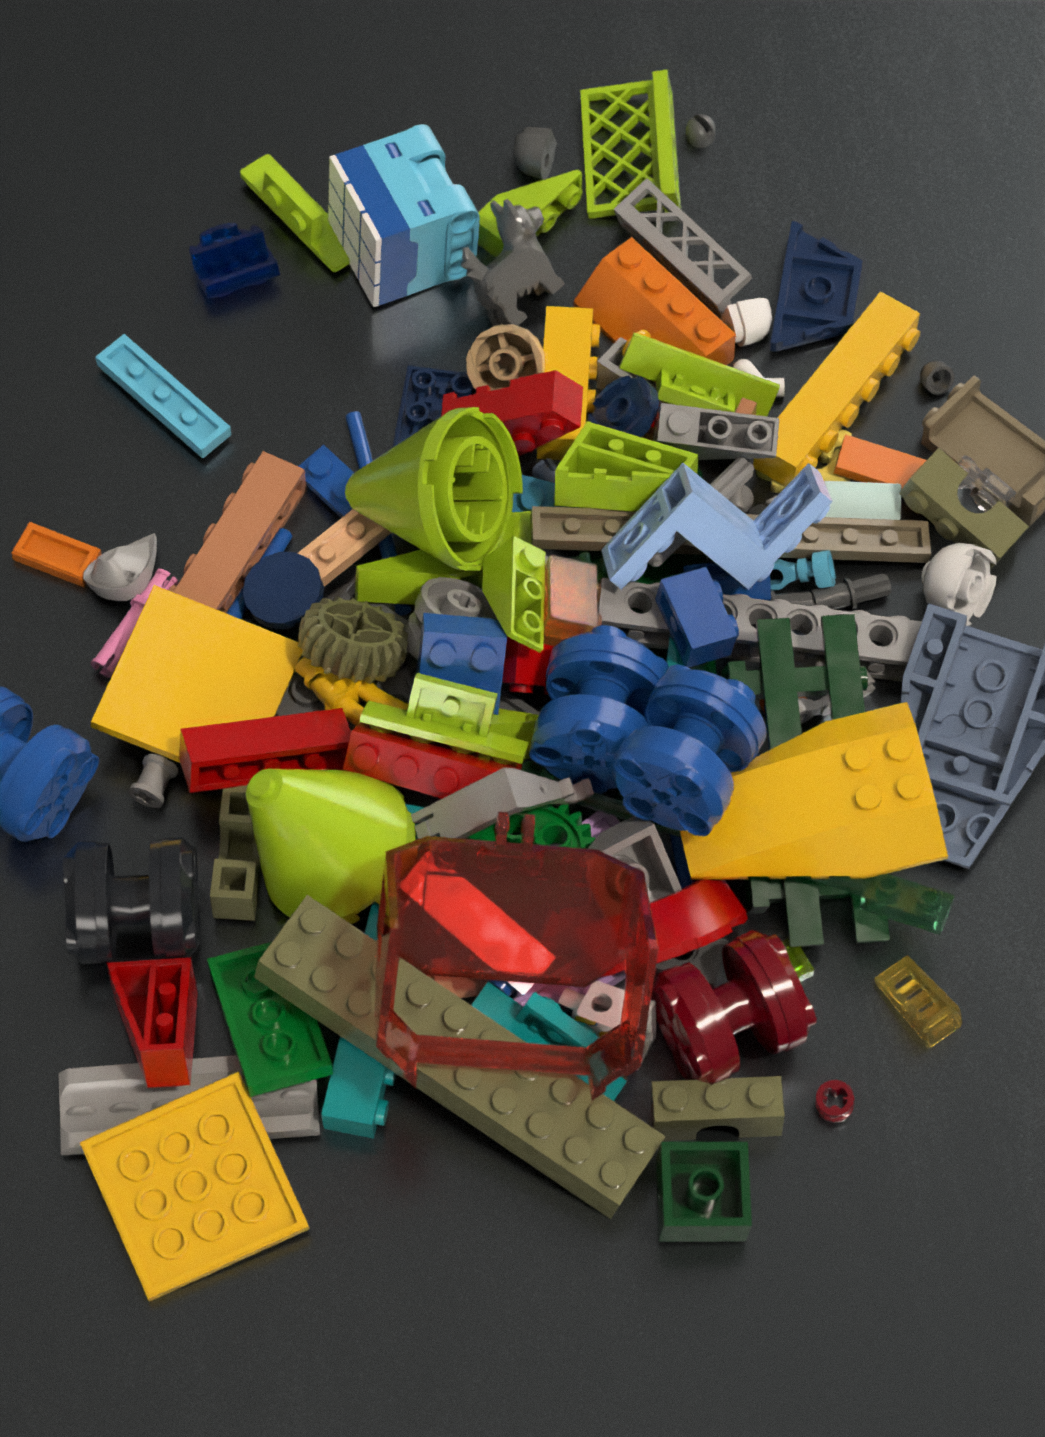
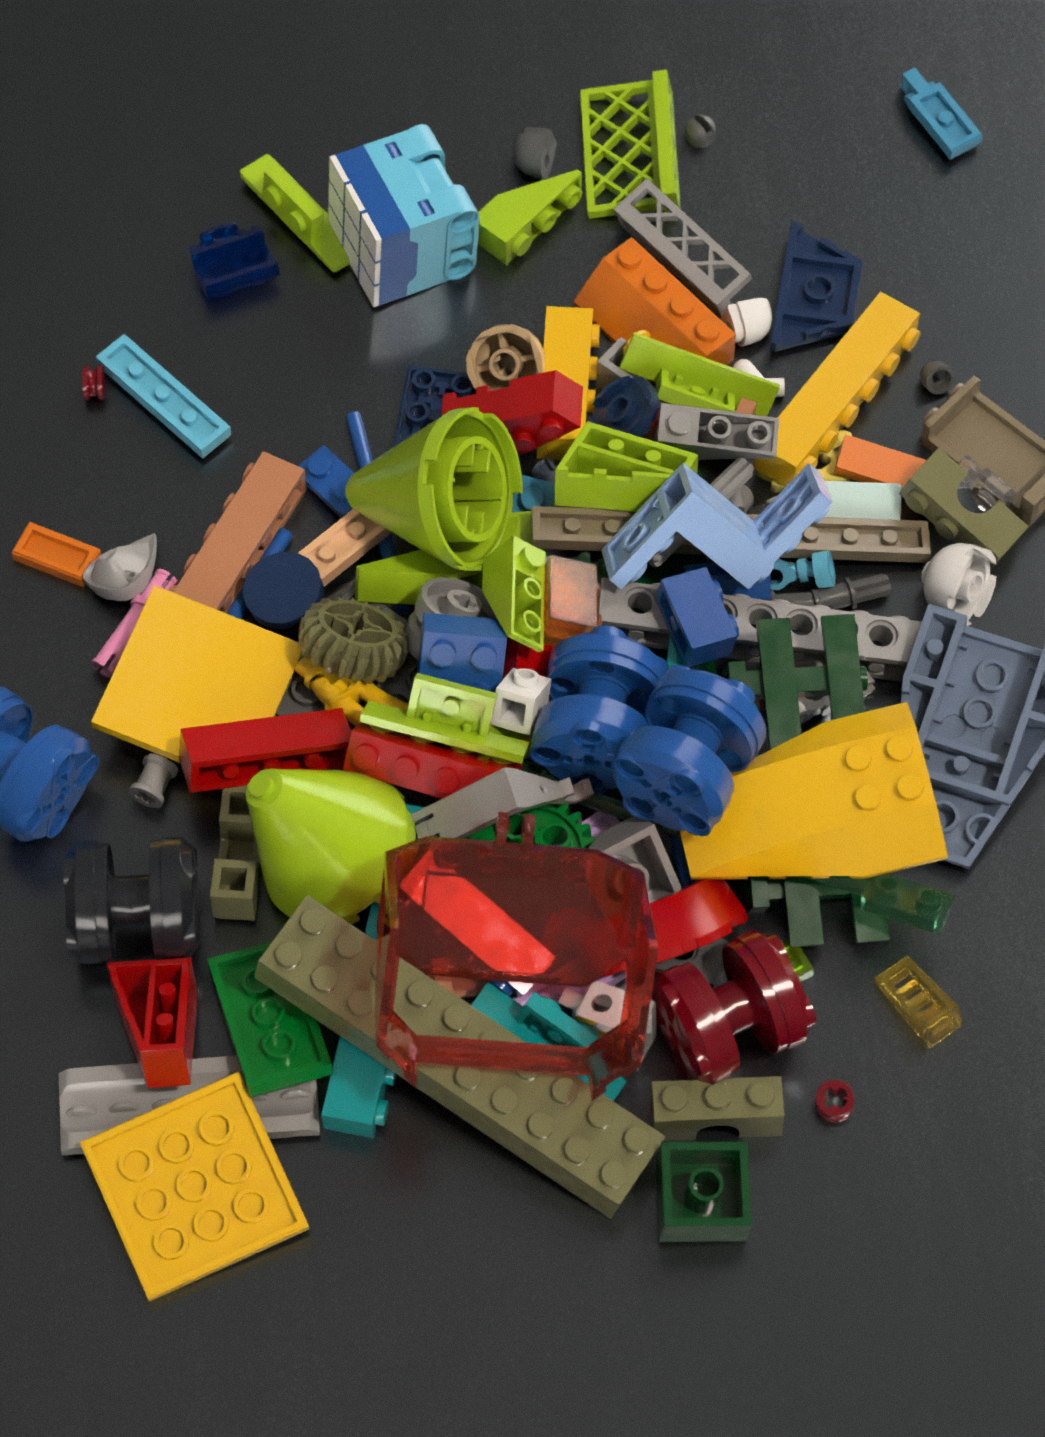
dark grey animal [461,199,565,326] -> none
none -> dark red bush [82,365,105,401]
none -> white brick [491,668,552,736]
none -> dark azure hinge [900,67,983,160]

